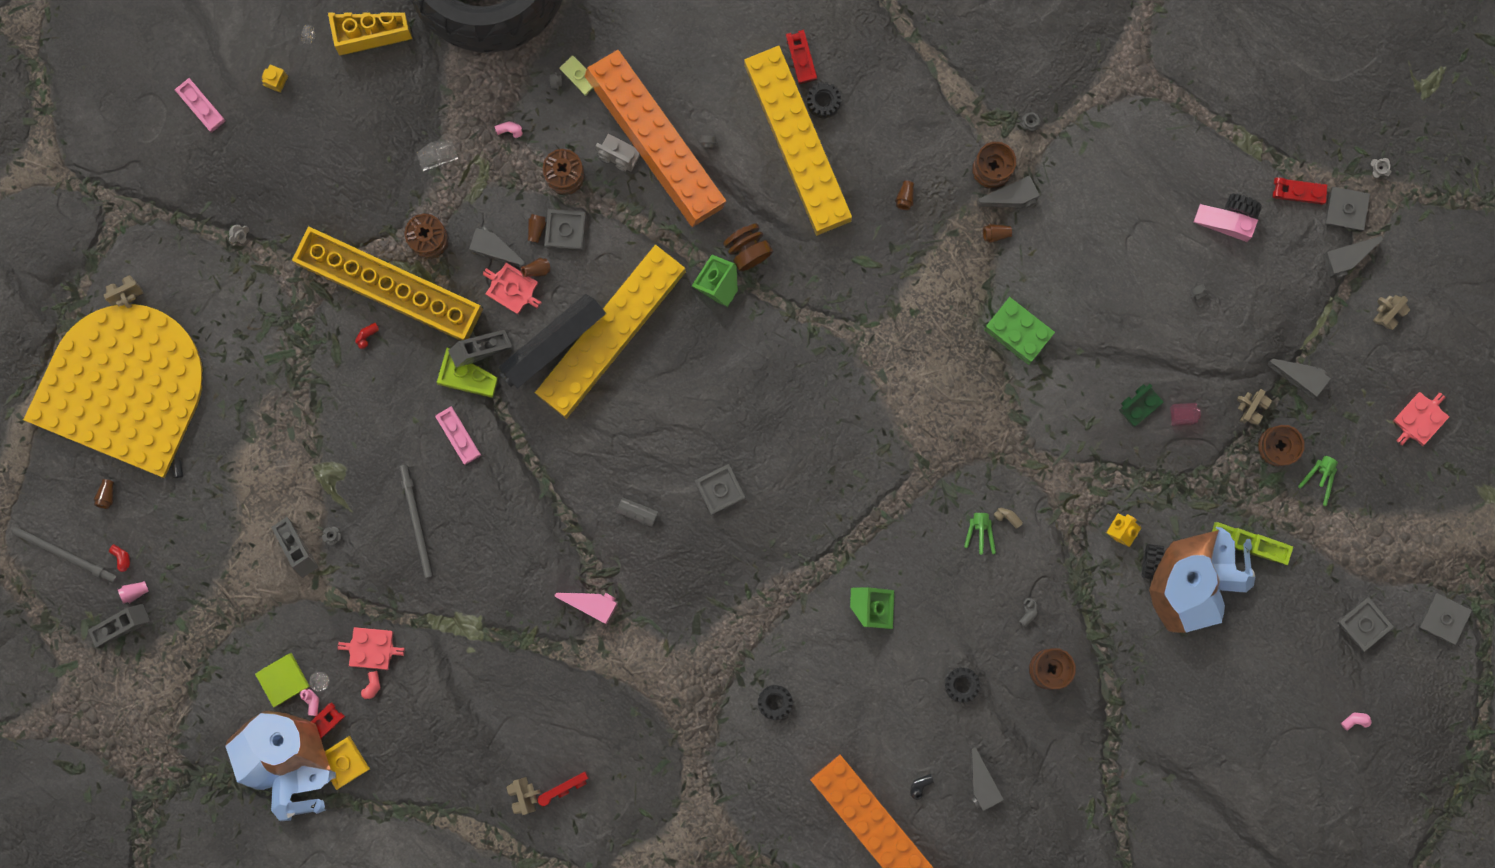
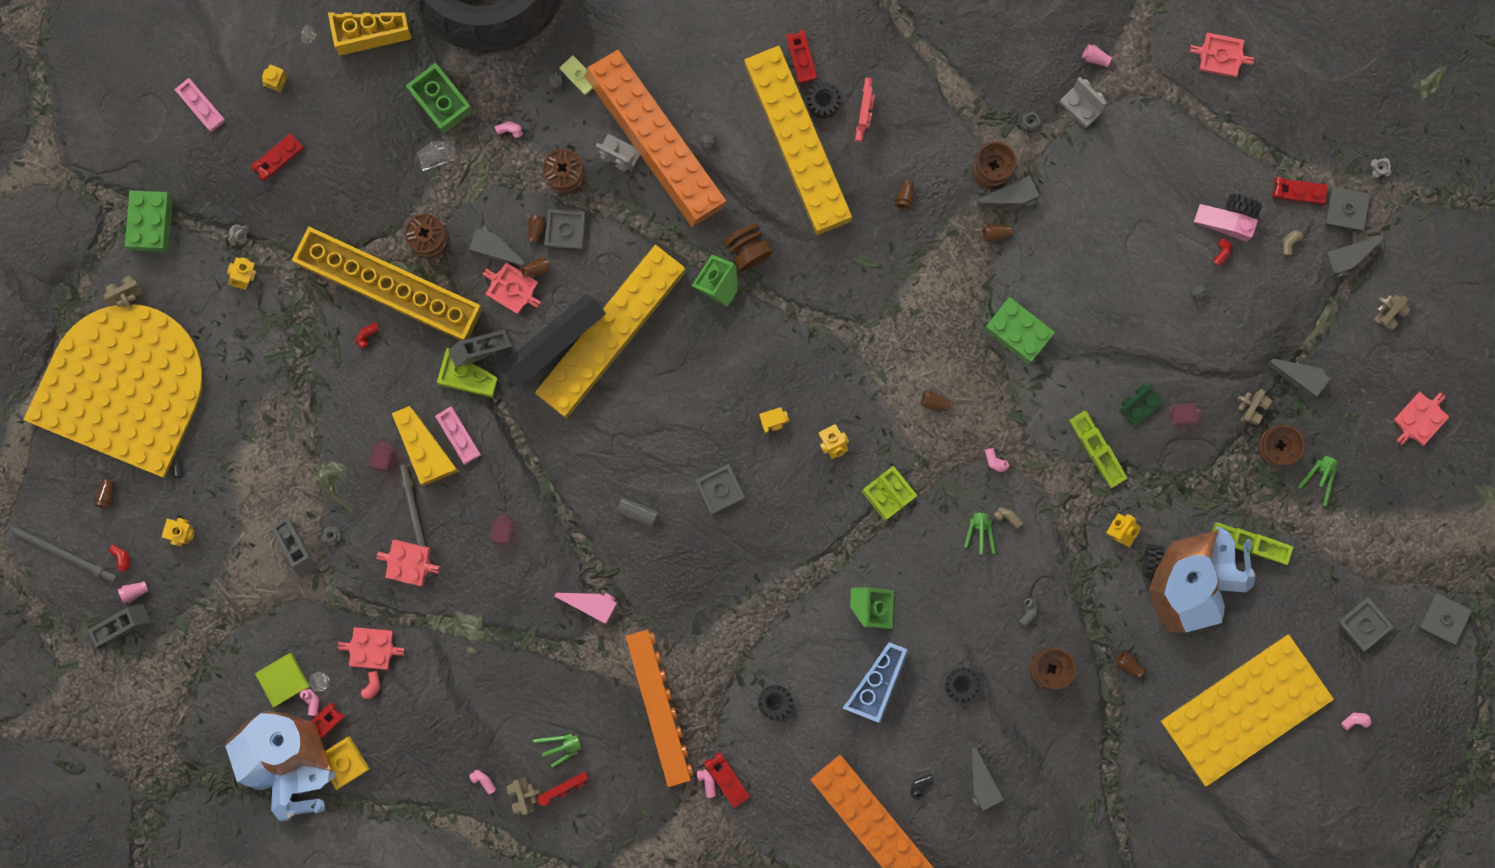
none -> bright green brick [125,190,173,253]
none -> yellow brick [162,518,195,546]
none -> yellow brick [227,258,256,290]
none -> red plate [251,133,304,182]
none -> clear pink brick [369,441,395,472]
none -> coral plate [376,540,440,586]
none -> yellow wedge [392,406,459,486]
none -> bright green brick [406,63,473,135]
none -> bright pink arm [469,770,496,794]
none -> clear pink brick [490,515,514,544]
none -> bright green plant [533,734,582,768]
none -> orange brick [626,630,693,787]
none -> bright pink arm [697,769,716,798]
none -> red plate [703,751,750,808]
none -> yellow brick [759,407,790,434]
none -> yellow brick [819,424,849,459]
none -> light blue wedge [843,642,909,723]
none -> coral plate [855,78,875,142]
none -> lime slope [861,466,917,521]
none -> reddish brown cone [920,390,950,412]
none -> bright pink arm [984,448,1009,472]
none -> light grey bracket [1059,77,1107,128]
none -> lime slope [1068,410,1127,488]
none -> bright pink cone [1082,44,1112,67]
none -> reddish brown cone [1115,651,1145,678]
none -> yellow plate [1160,634,1334,787]
none -> coral plate [1189,33,1254,78]
none -> red arm [1213,238,1231,266]
none -> dark tan arm [1283,230,1303,256]

